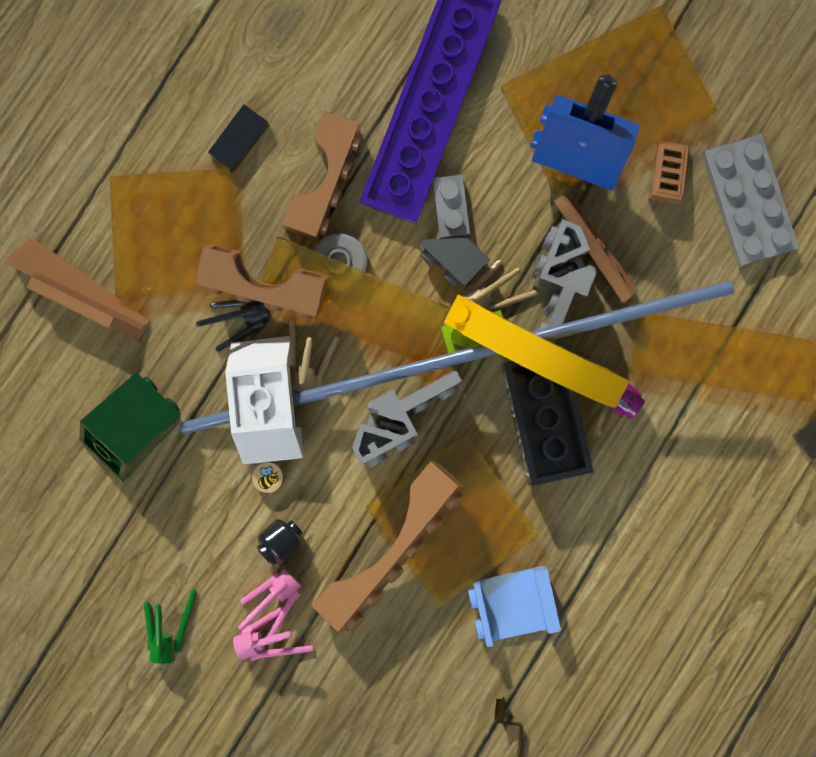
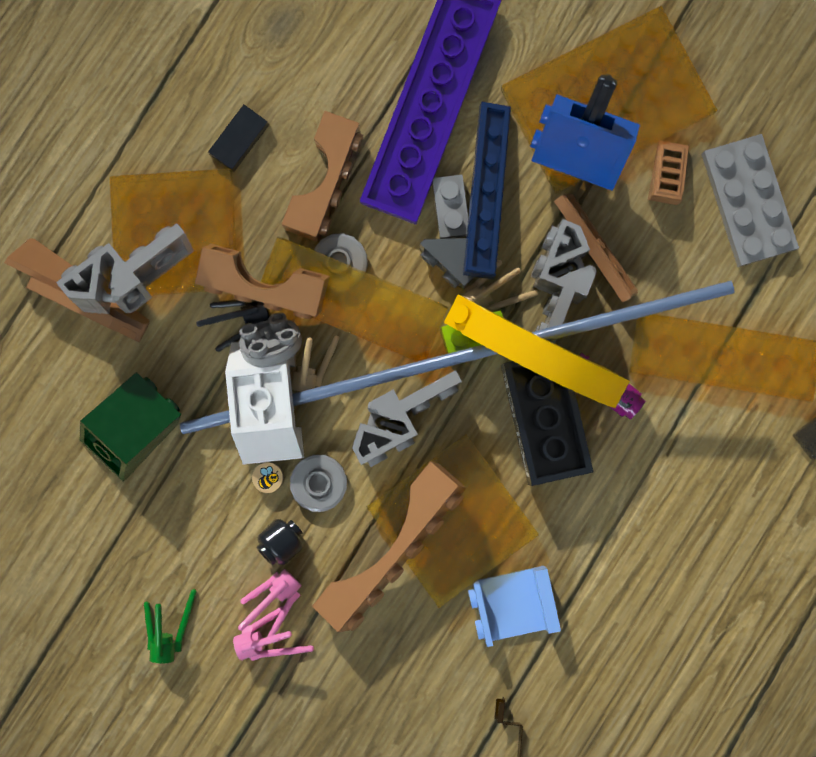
none -> light grey piece [56,223,194,314]
none -> light grey tile [239,313,302,366]
none -> light grey wheel [290,455,347,512]
none -> dark blue tile [463,102,511,280]

